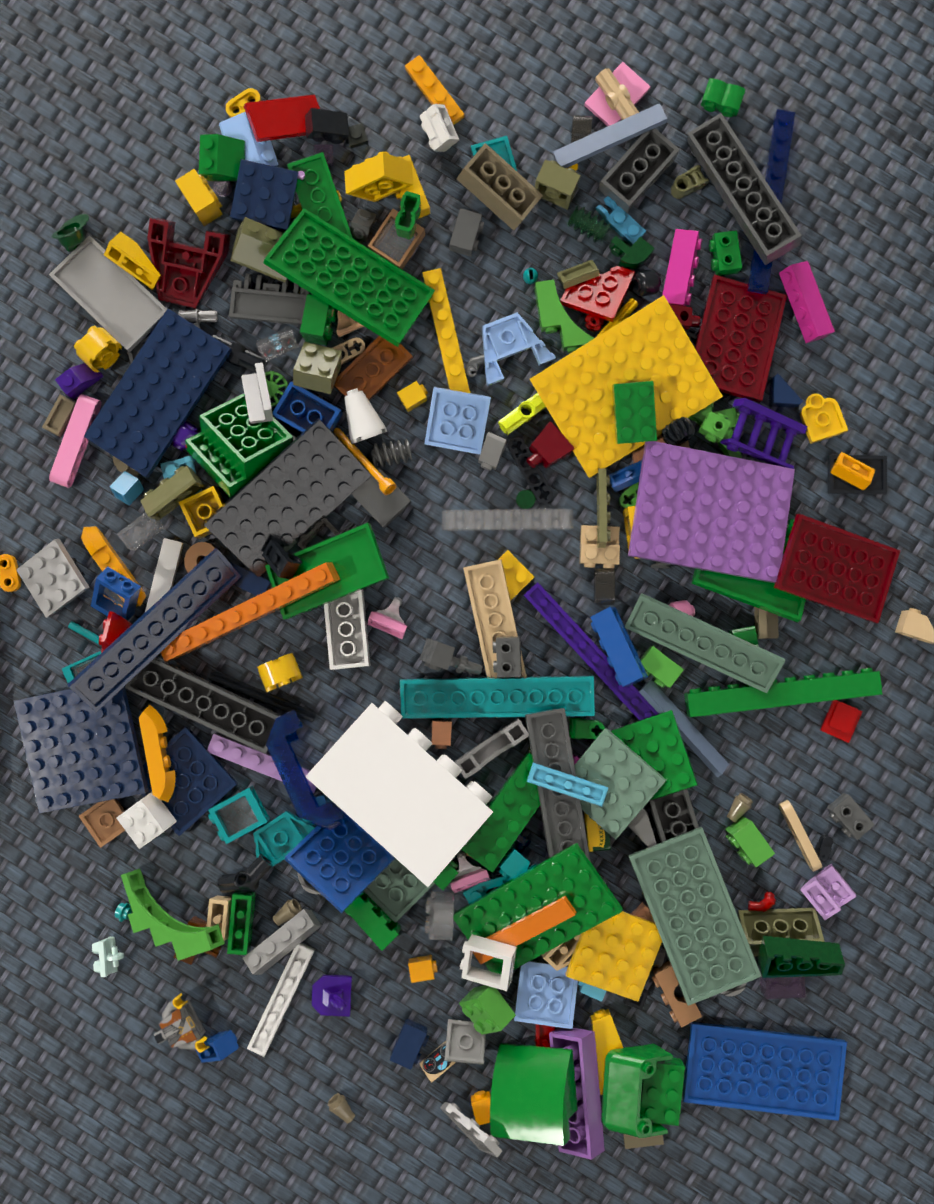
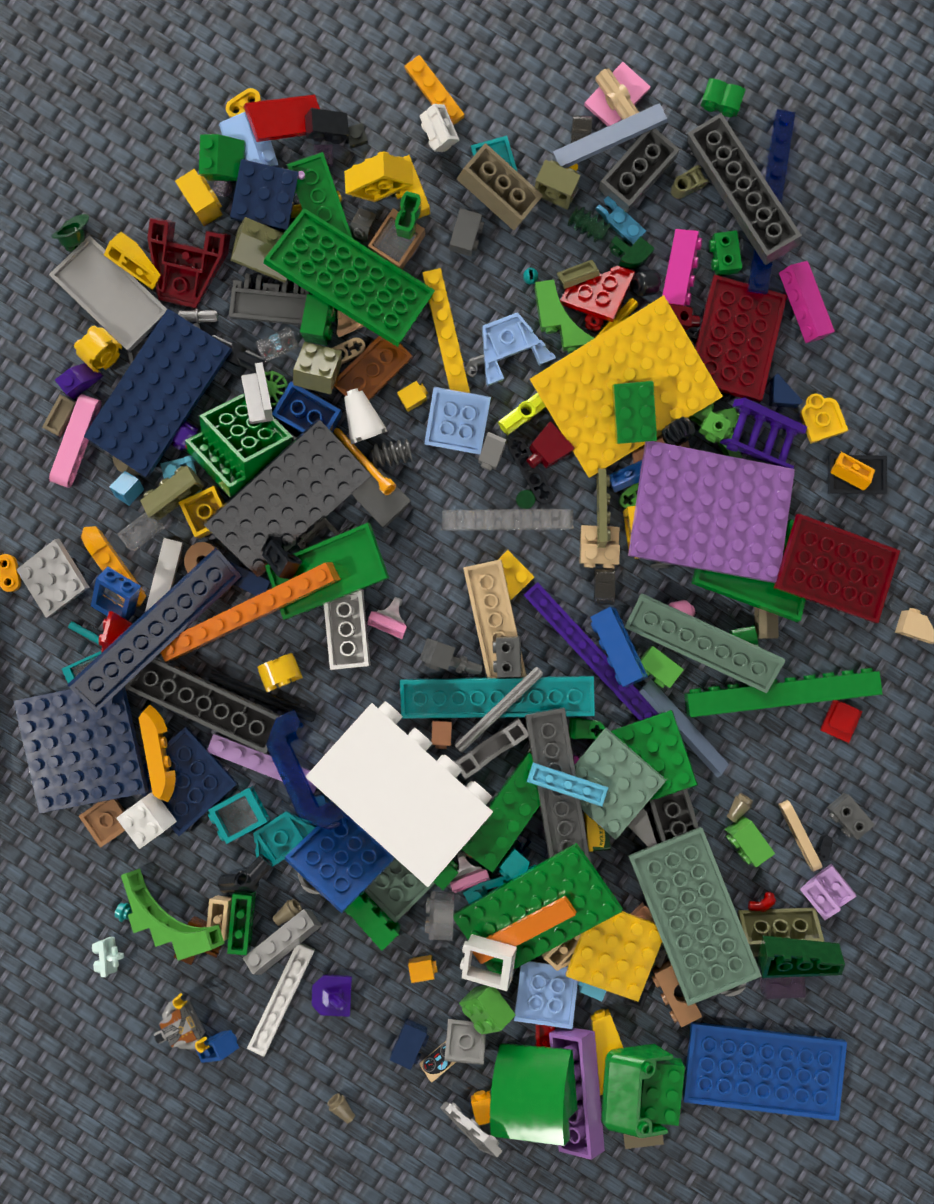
none -> light grey axle [455,667,543,752]

